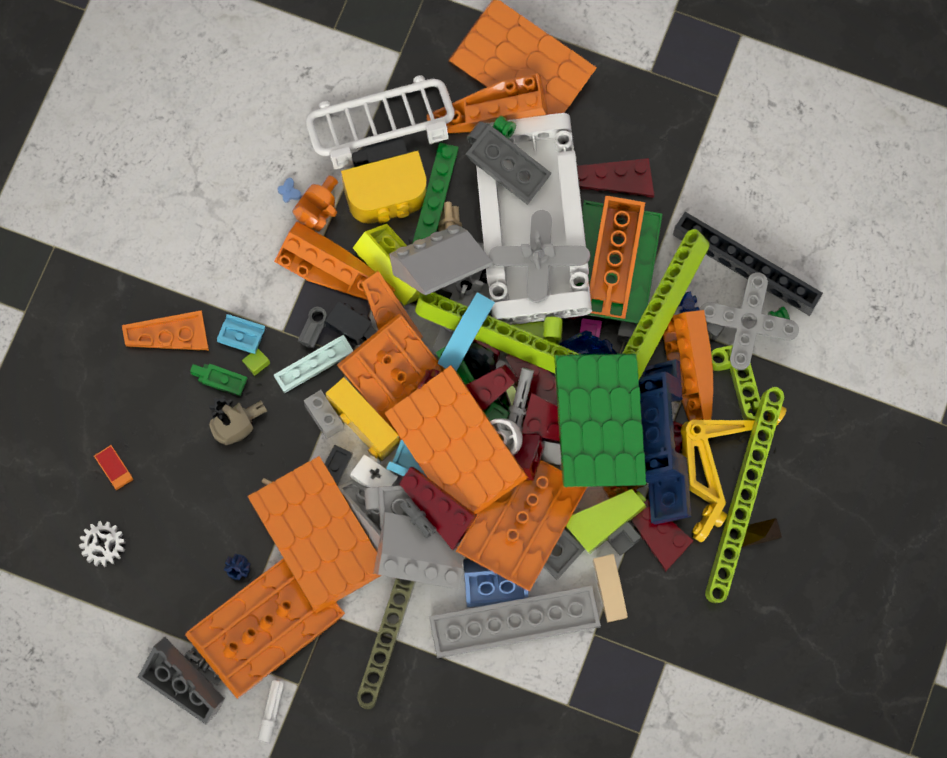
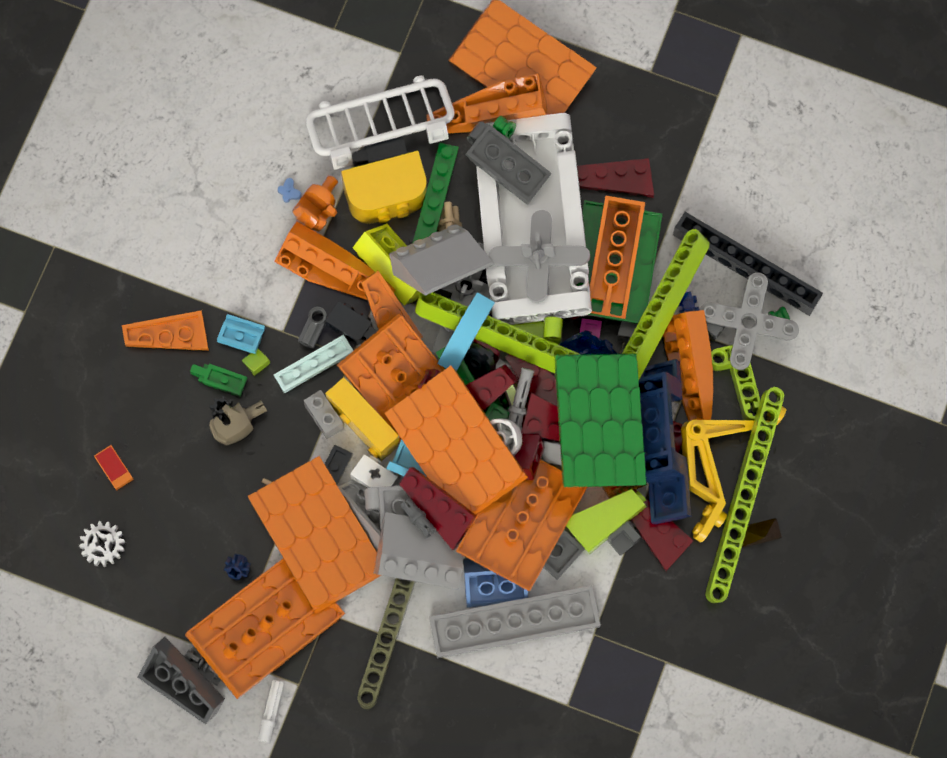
tan slope [593,554,628,623] -> none

